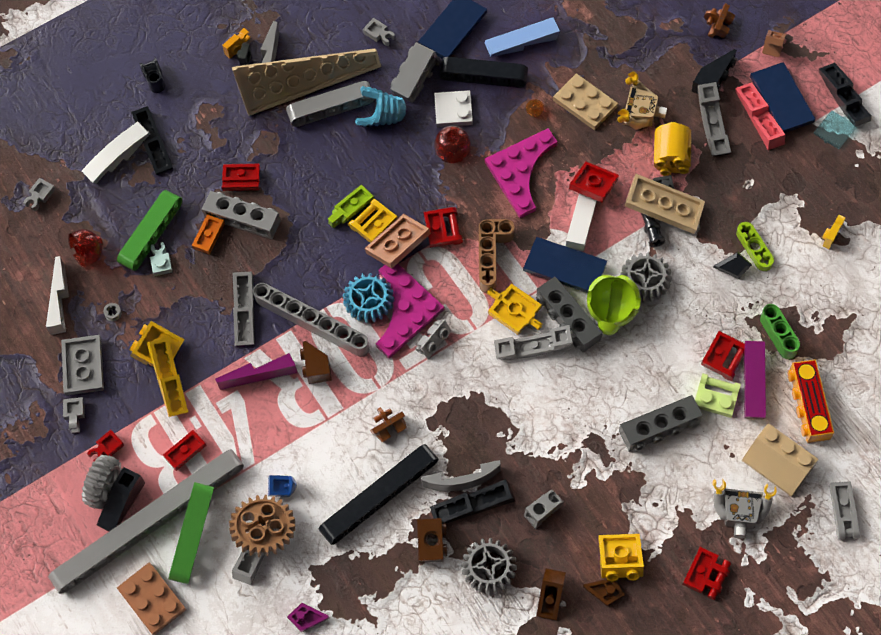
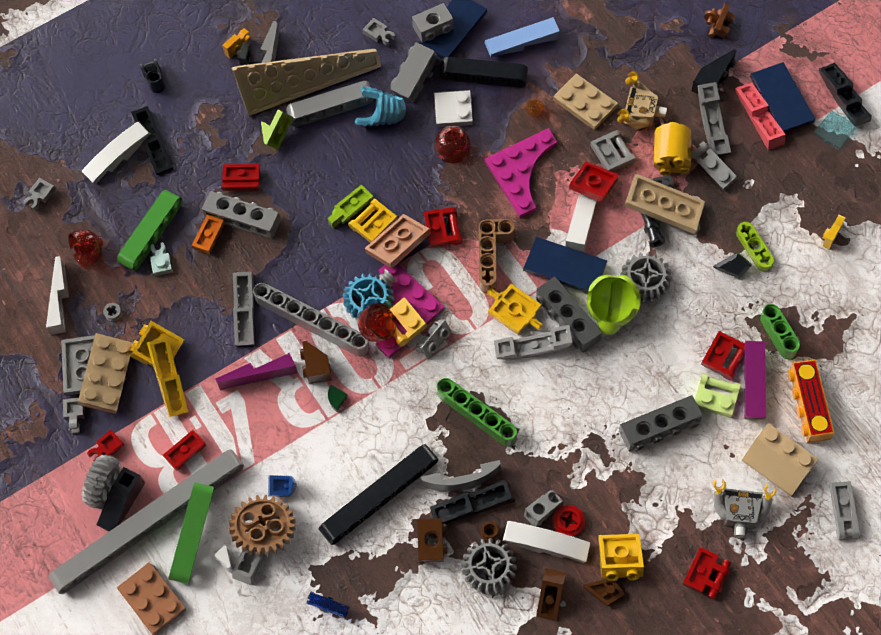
magenta piece [287,603,329,632] -> none
dark orange hips [370,407,407,443] -> none
nougat slope [762,30,786,57] -> none
none -> tan plate [77,333,133,414]
none -> white slope [215,545,233,573]
none -> lime slope [261,110,294,150]
none -> clear blue pin [307,592,350,619]
none -> dark green tile [328,385,348,412]
none -> clear red cylinder [357,303,396,342]
none -> yellow plate [378,297,428,347]
none -> light grey bush [379,269,398,287]
none -> light grey brick [412,3,454,43]
none -> bright green beam [437,378,517,447]
none -> reddish brown plate [480,522,500,542]
none -> white slope [503,521,590,563]
none -> red gear [552,505,585,537]
none -> light grey plate [590,130,637,172]
none -> light grey plate [691,141,738,191]

